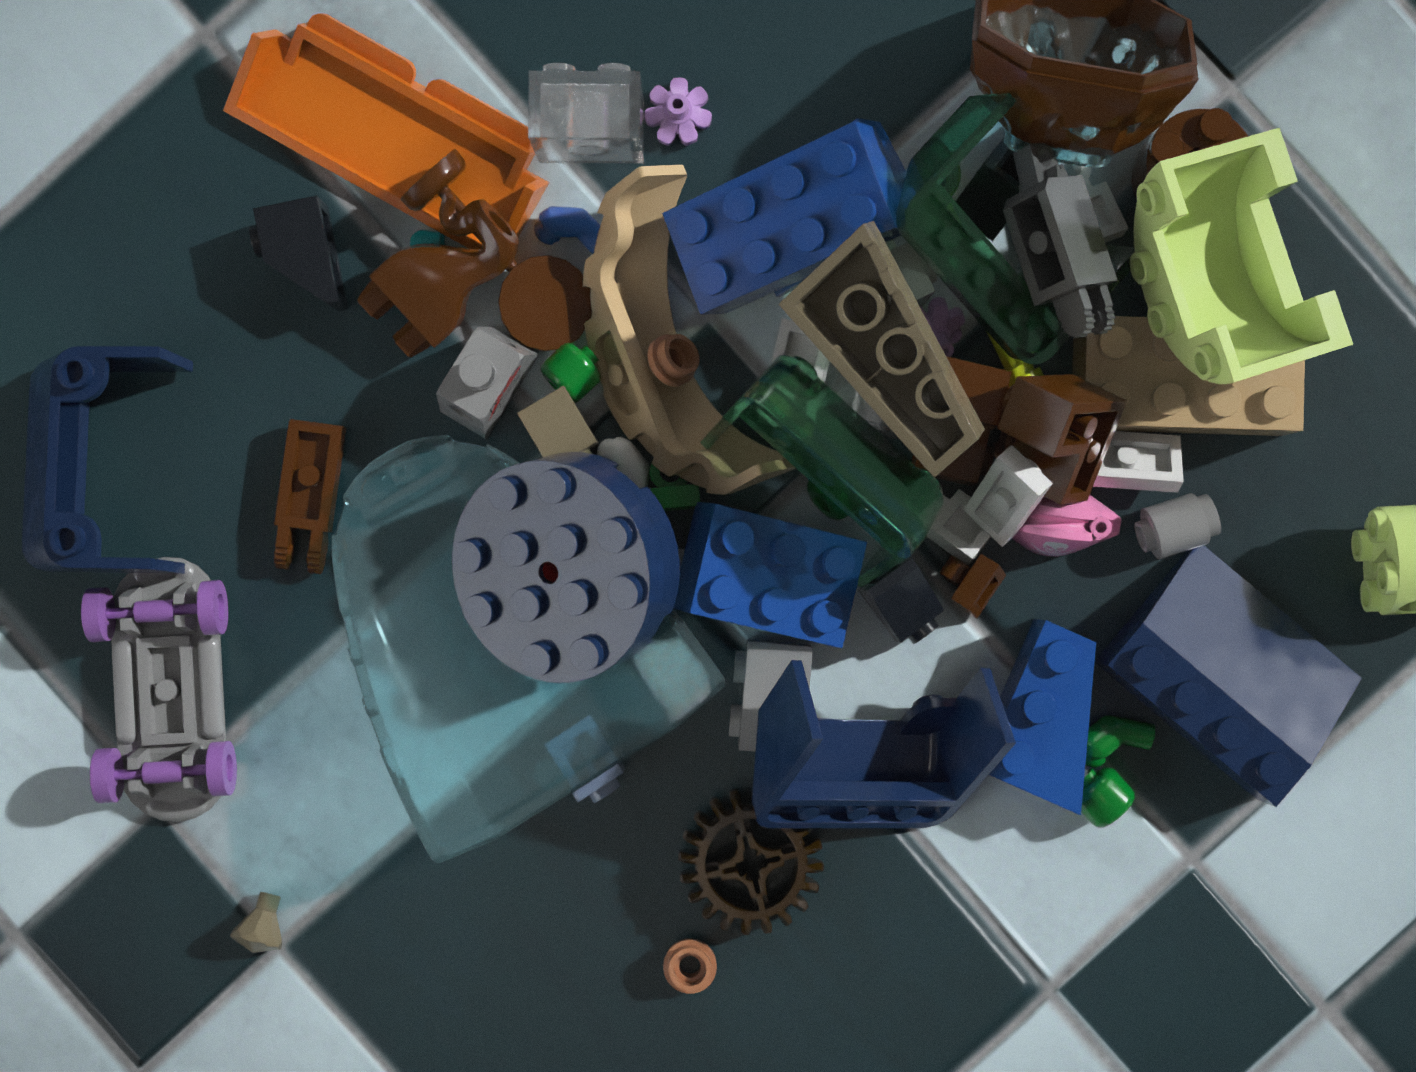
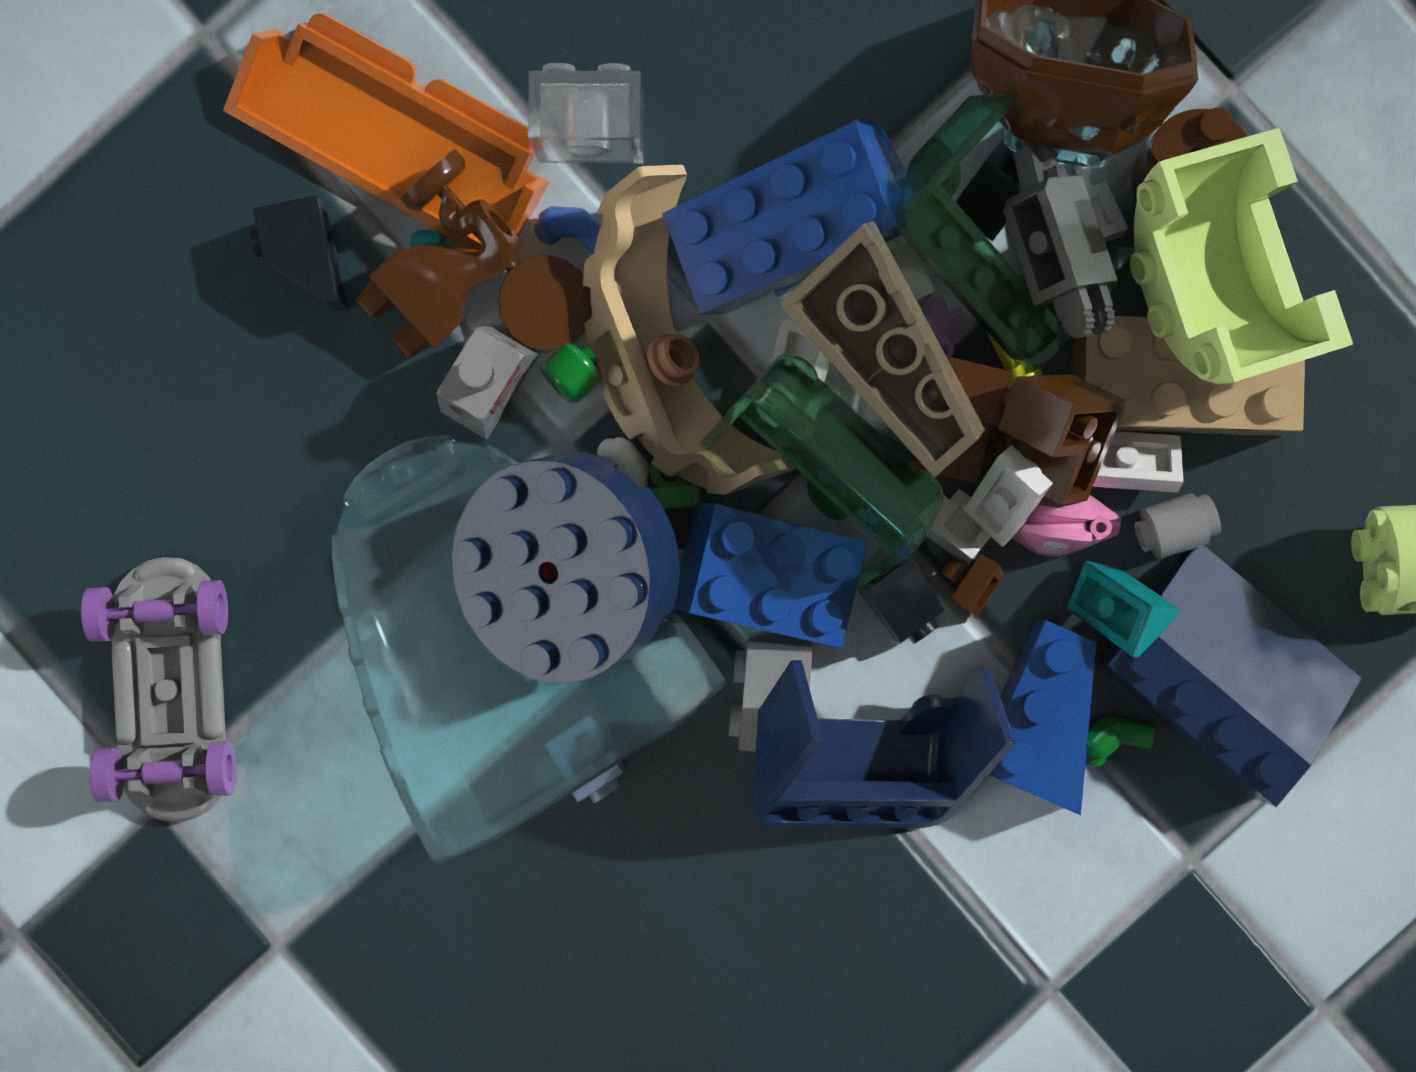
dark blue windscreen [22,346,193,574] -> none
dark tan rock [230,892,282,953] -> none
reddish brown hinge [274,419,347,574] -> none
dark tan brick [517,385,600,457] -> none
lavender plant [644,77,712,146] -> none
nougat plate [663,938,717,994] -> none
dark brown gear [678,788,824,935] -> none
green piece [1081,767,1135,828] -> none
none -> teal slope [1066,561,1180,657]

